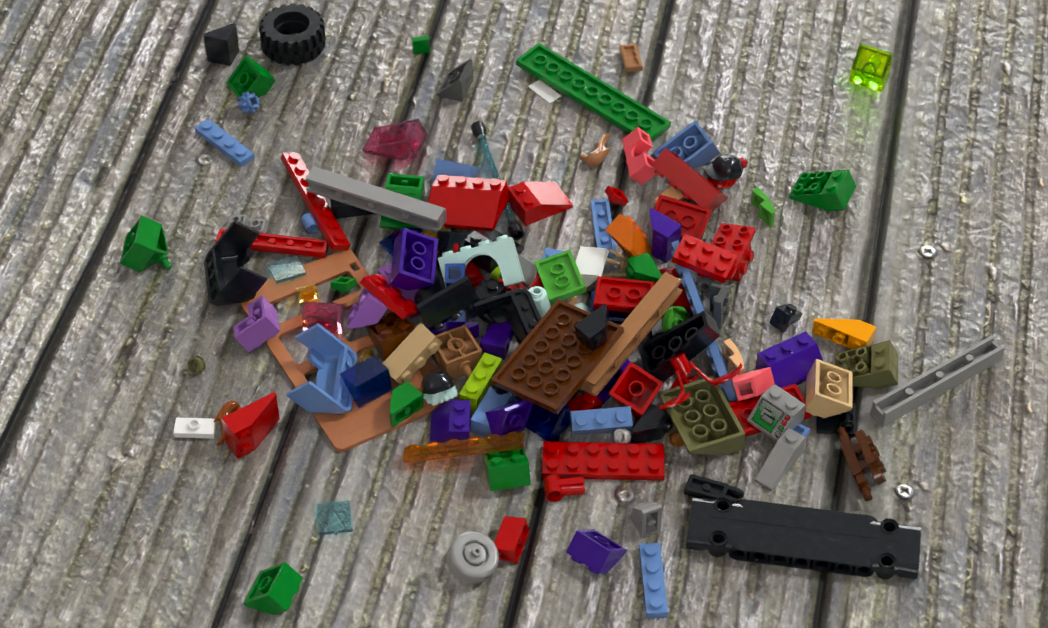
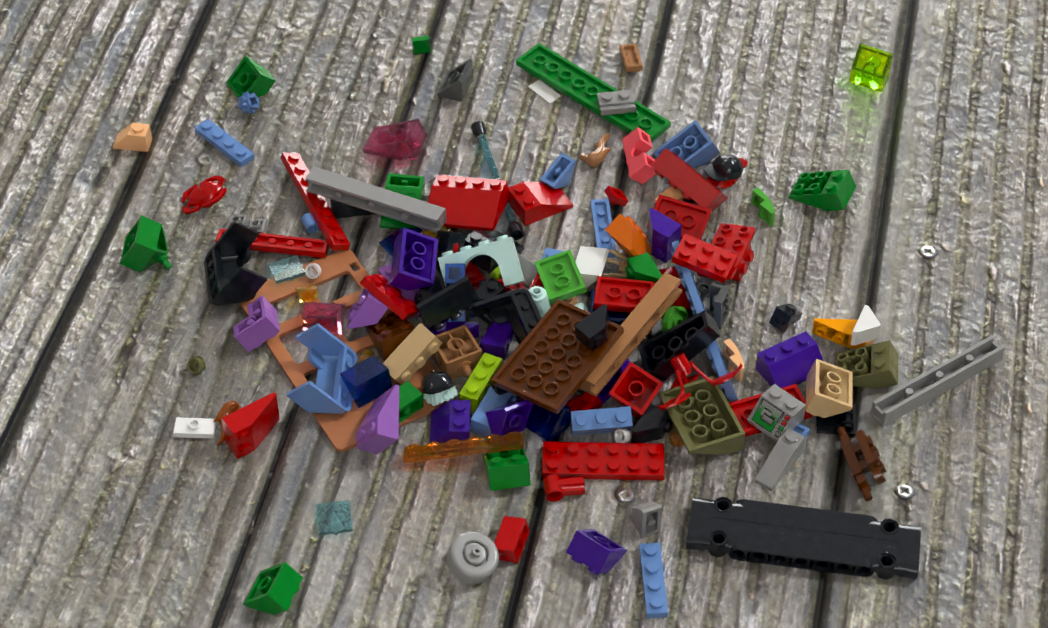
black slope [203,23,239,66] -> none
black tyre [259,3,326,66] -> none
green plate [330,276,357,293] -> none
medium blue slope [432,159,480,181] -> none
black hinge [684,474,744,503] -> none
coral slope [732,367,775,401] -> none
none -> light nougat slope [113,123,152,152]
none -> red shield [181,175,227,214]
none -> white hinge [305,263,321,279]
none -> medium lavender slope [355,384,399,454]
none -> medium blue slope [540,153,576,189]
none -> light grey plate [597,90,636,116]
none -> white slope [851,305,881,346]

